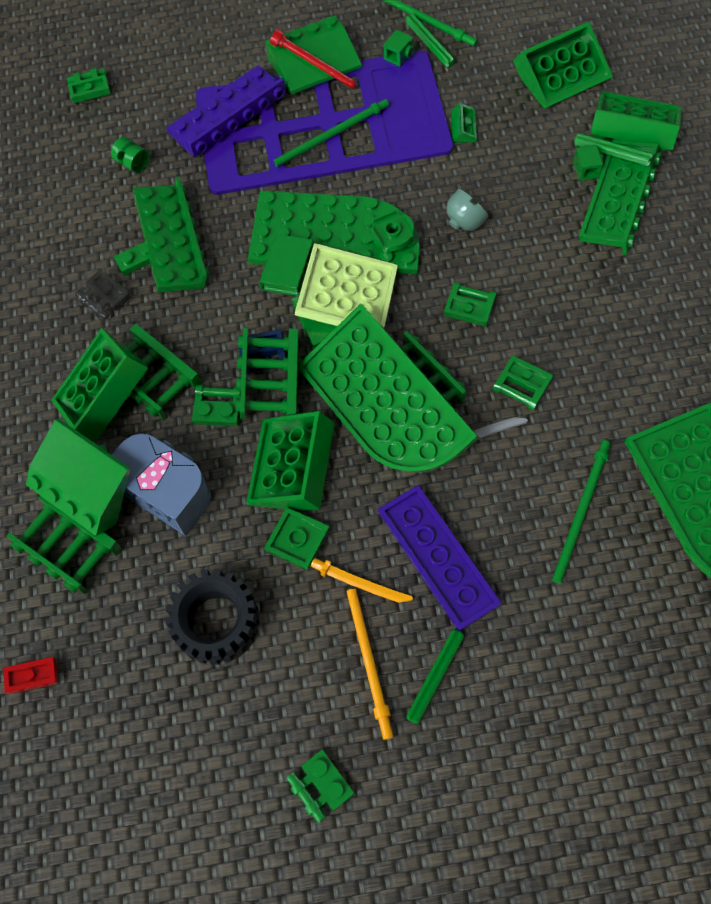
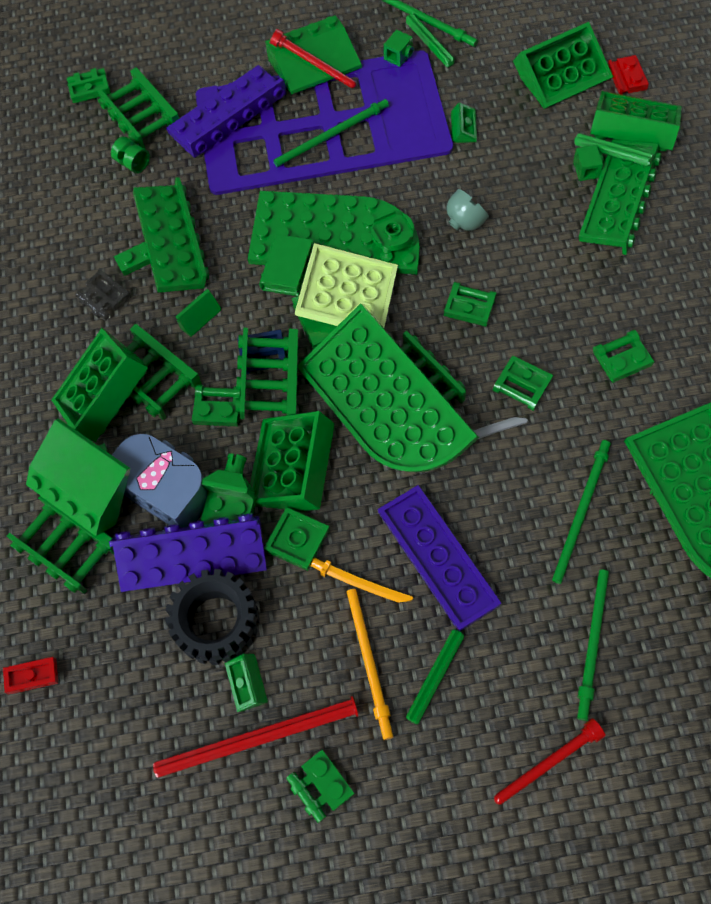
none -> green fence [97,67,179,148]
none -> dark purple bracket [109,513,267,592]
none -> red axle [153,696,359,777]
none -> green slope [176,289,221,337]
none -> green plate [201,453,257,524]
none -> green slope [225,653,268,712]
none -> red piece [494,718,606,805]
none -> green bar [577,570,609,721]
none -> green plate [593,330,654,383]
none -> red plate [608,55,649,95]

